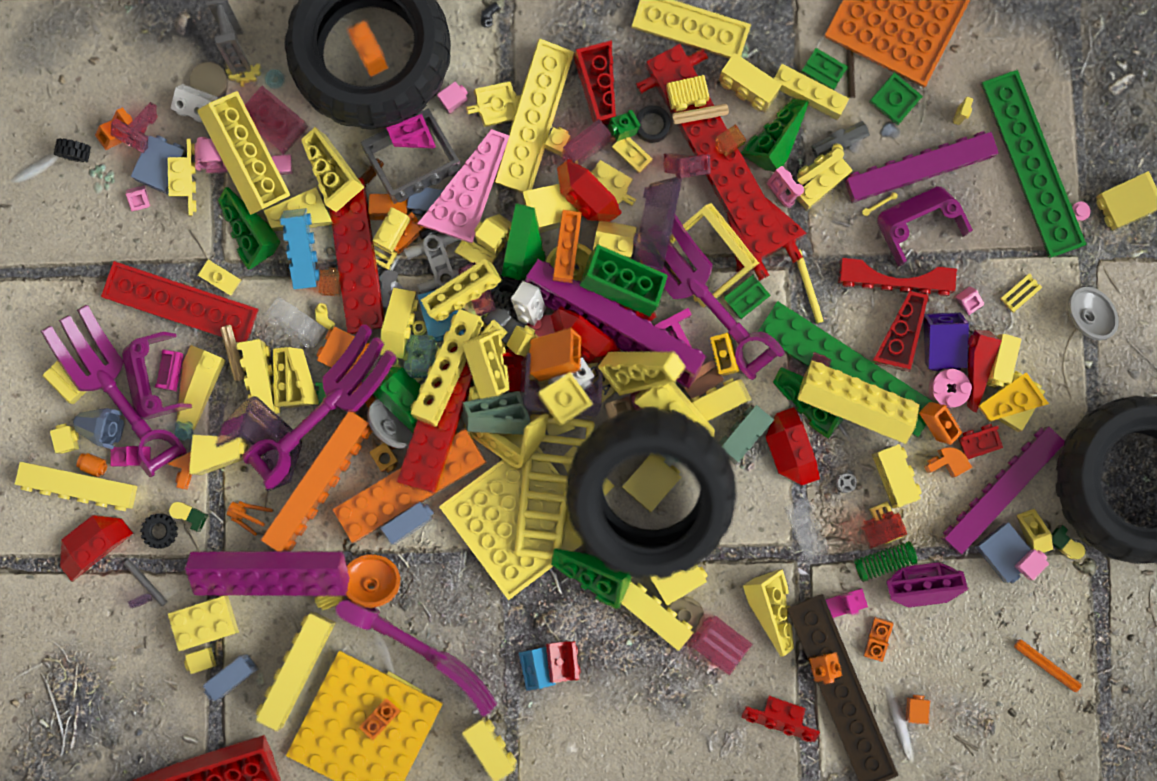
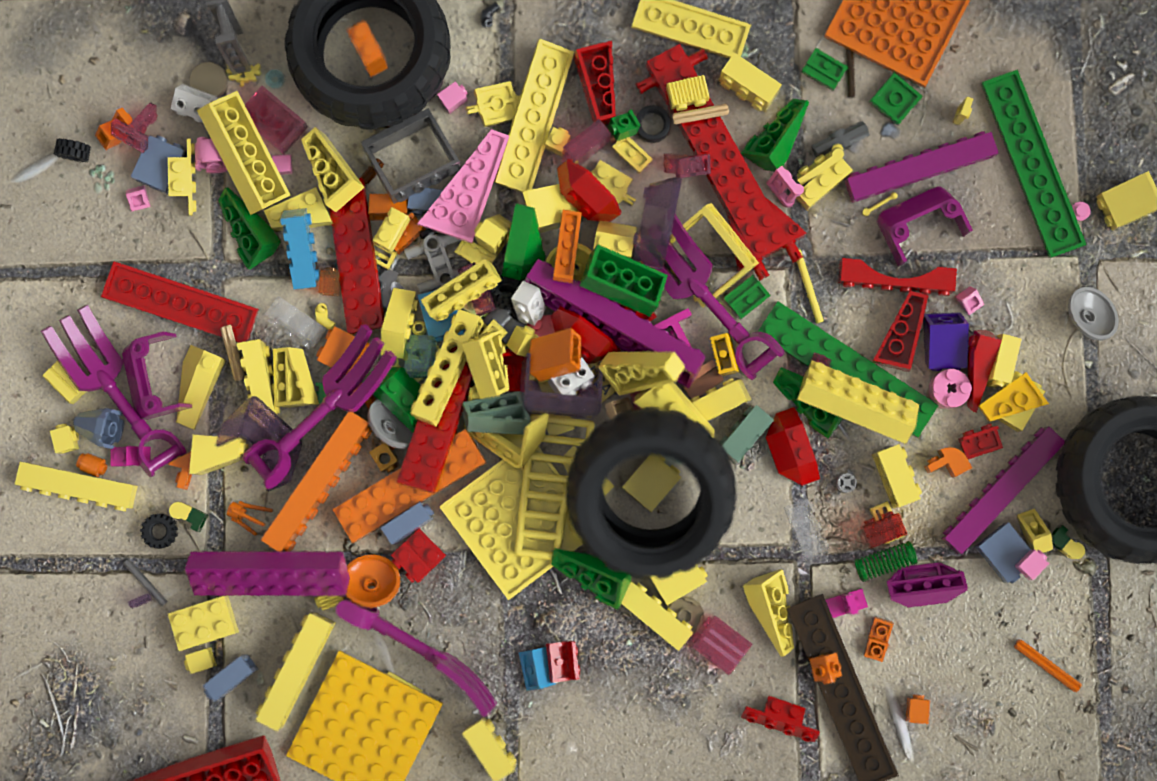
red wedge [60,515,134,582] -> none
dark pink hinge [155,350,184,392] -> none
clear light blue plate [175,421,195,440] -> none
light yellow plate [198,260,241,296] -> none
orange slope [359,698,400,741] -> none
dark pink wing [386,114,436,148] -> none
light yellow plate [538,372,593,426] -> none
clear orange brick [715,124,746,157] -> none
light yellow brick [774,64,849,120] -> none
orange brick [920,402,962,445] -> none
light yellow tile [1000,273,1042,313] -> none
none -> red plate [391,528,447,583]

